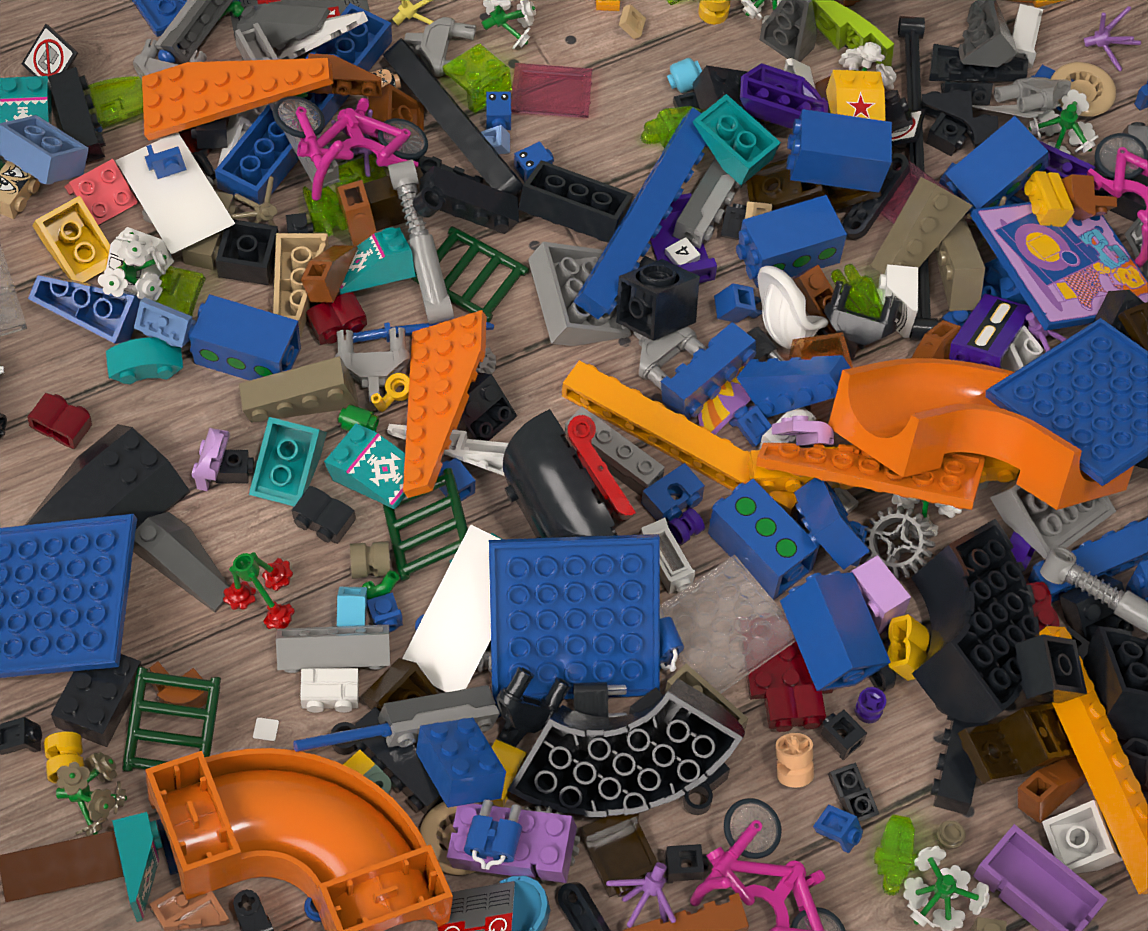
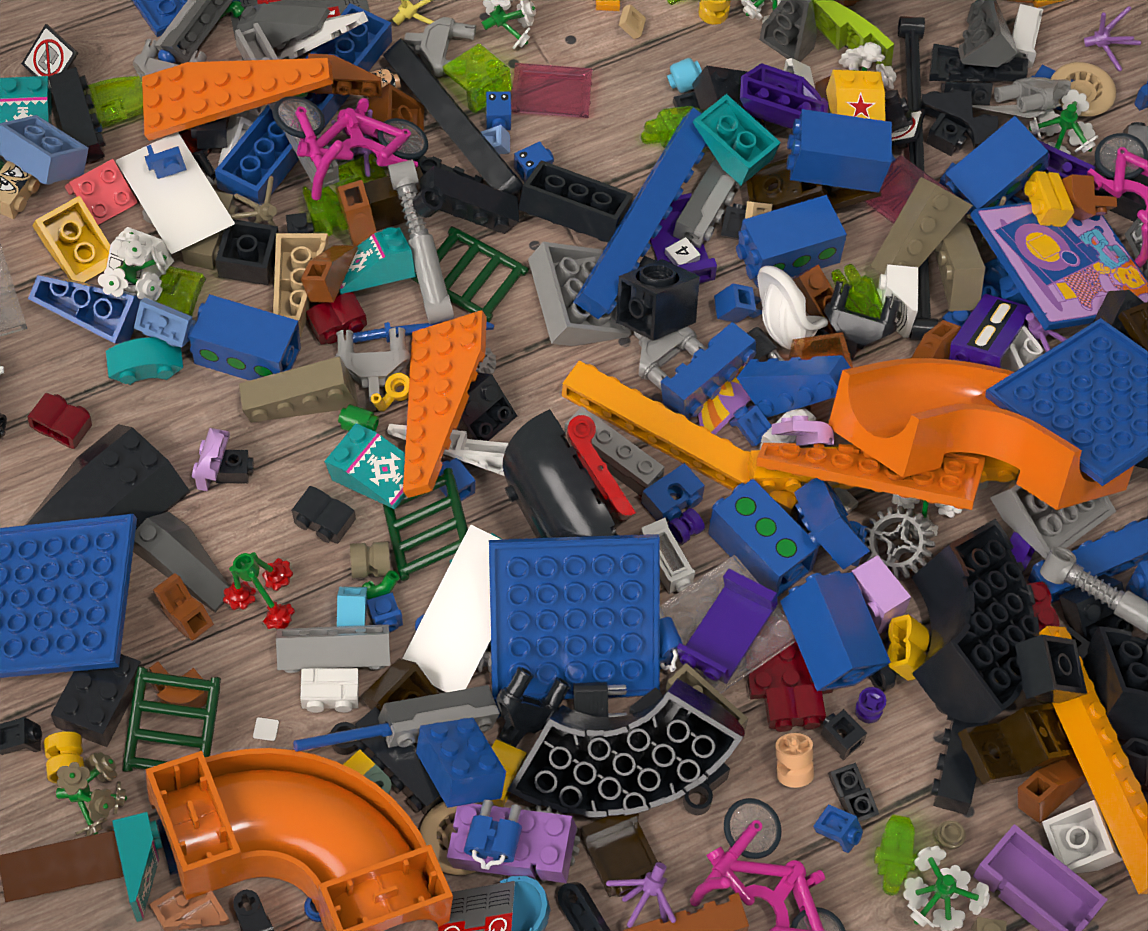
teal slope [249,417,327,506] -> none
black brick [664,844,708,884] -> none
black plate [842,153,910,239] -> none
none -> dark orange brick [153,573,214,641]
none -> dark purple panel [677,568,778,684]

